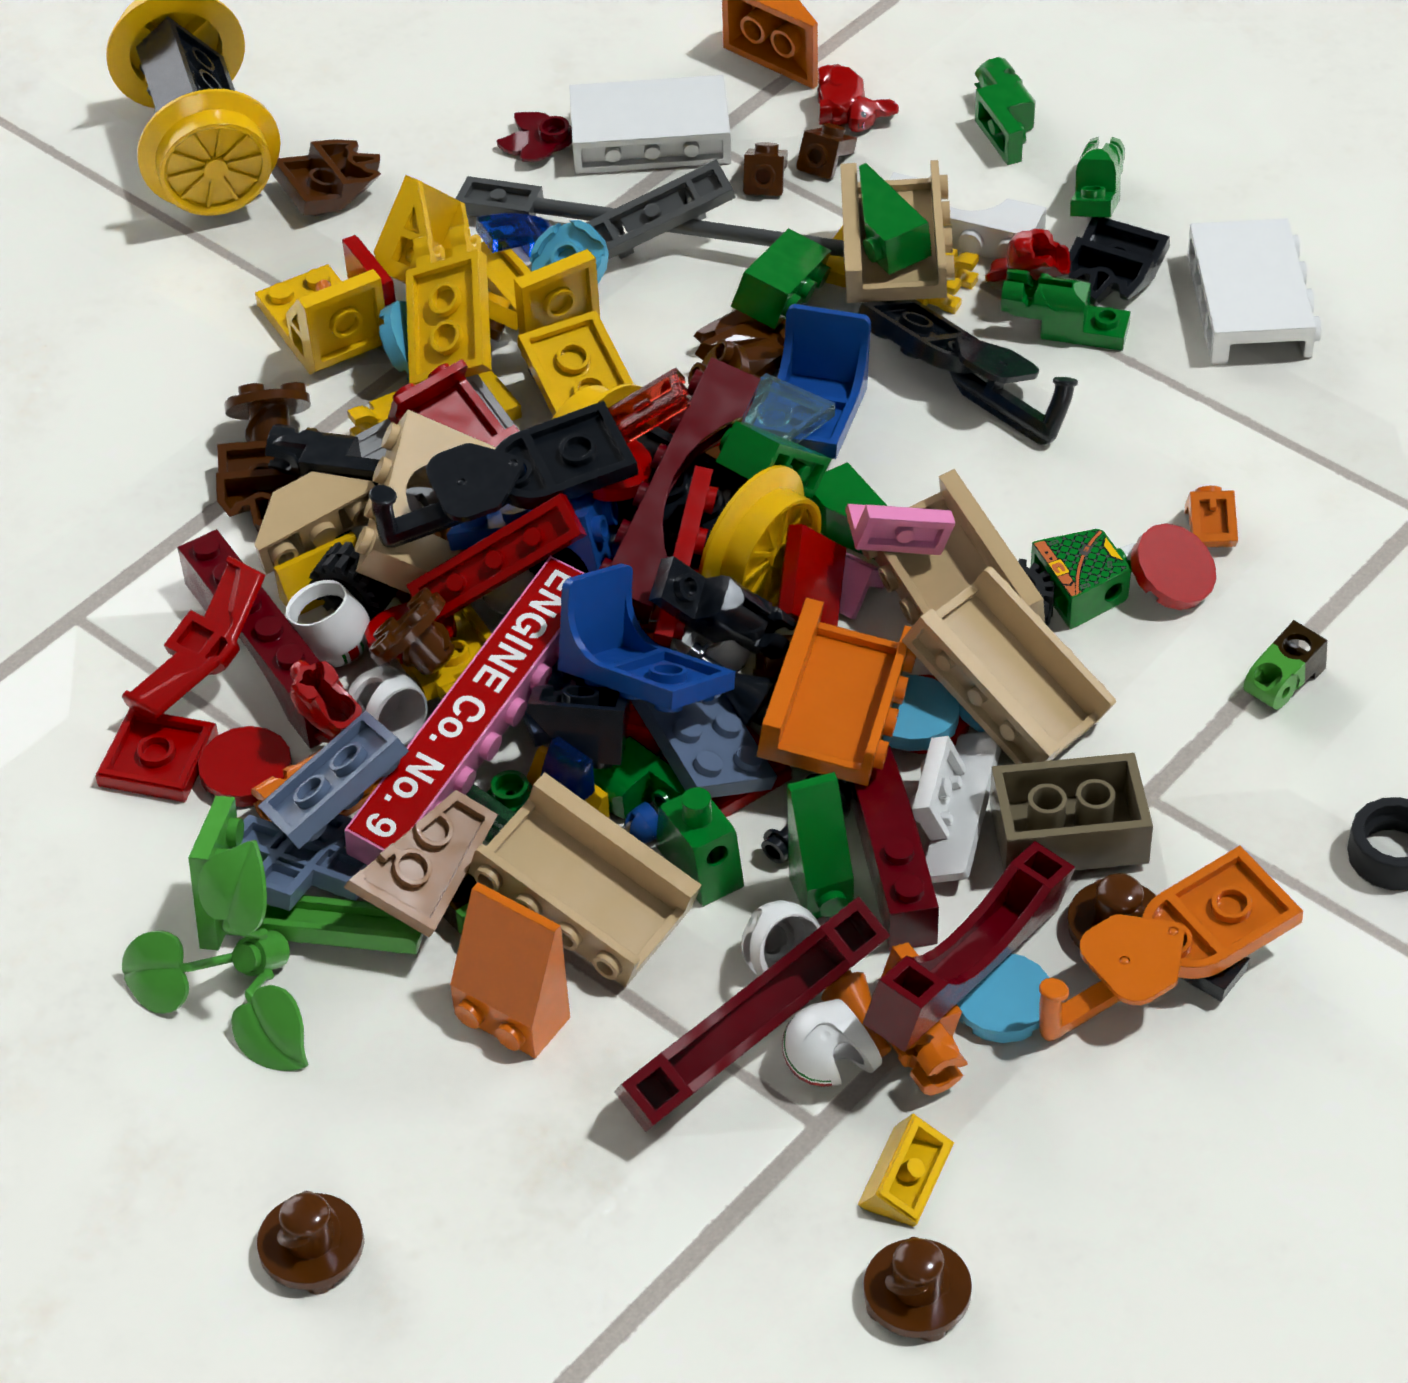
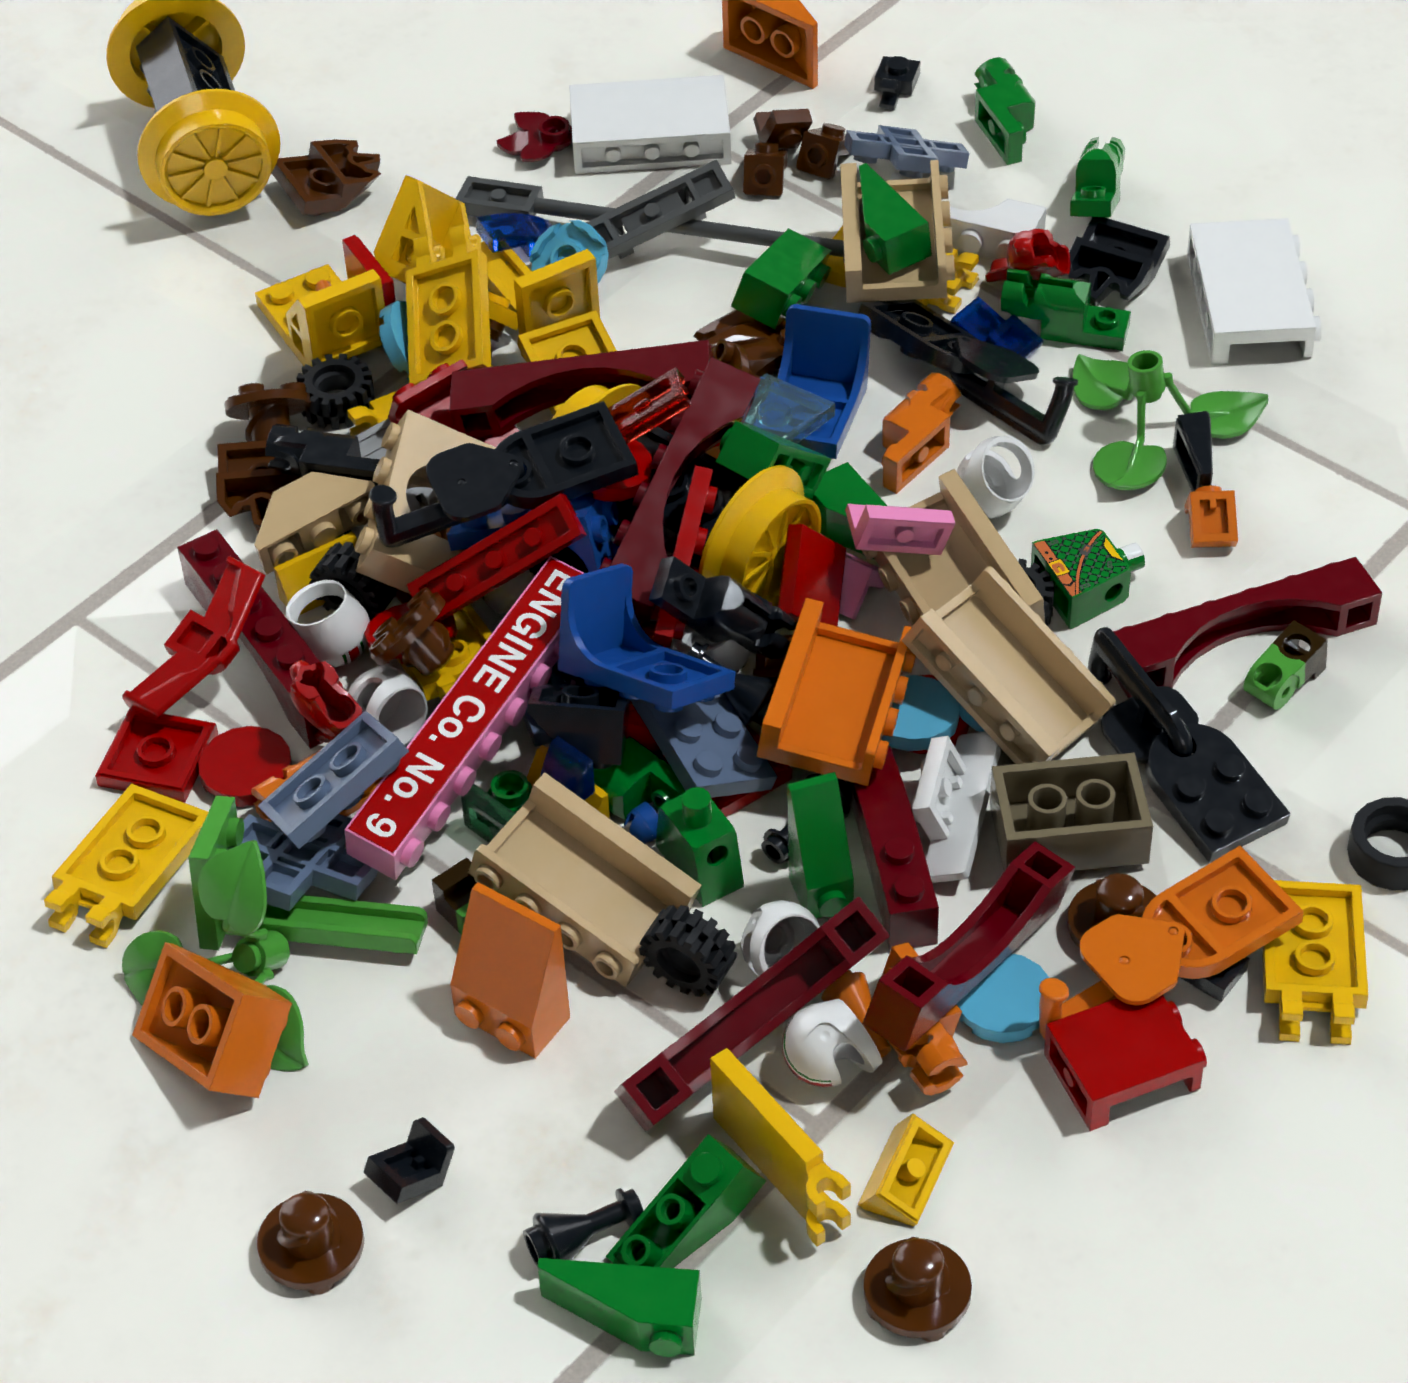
medium nougat wing [343,790,498,937] -> none
red animal [817,64,899,132] -> none
red tile [1130,523,1217,610] -> none
none -> yellow tile [44,784,208,948]
none -> orange slope [132,942,292,1098]
none -> black tyre [296,353,375,430]
none -> black bracket [363,1117,455,1204]
none -> dark red arch [449,340,714,438]
none -> black piece [523,1188,644,1266]
none -> green slope [537,1258,702,1357]
none -> green slope [606,1134,767,1268]
none -> black tyre [639,905,737,997]
none -> yellow tile [710,1048,851,1247]
none -> reddish brown bracket [753,109,813,149]
none -> sand blue plate [844,125,969,178]
none -> black plate [874,56,921,109]
none -> orange plate [881,373,961,494]
none -> clear blue slope [951,296,1044,359]
none -> white helmet [956,436,1034,519]
none -> red panel [1044,995,1207,1131]
none -> bright green plant [1073,350,1268,490]
none -> black plate [1088,627,1291,863]
none -> dark red arch [1108,557,1382,699]
none -> black slope [1173,411,1213,491]
none -> yellow tile [1262,880,1368,1045]

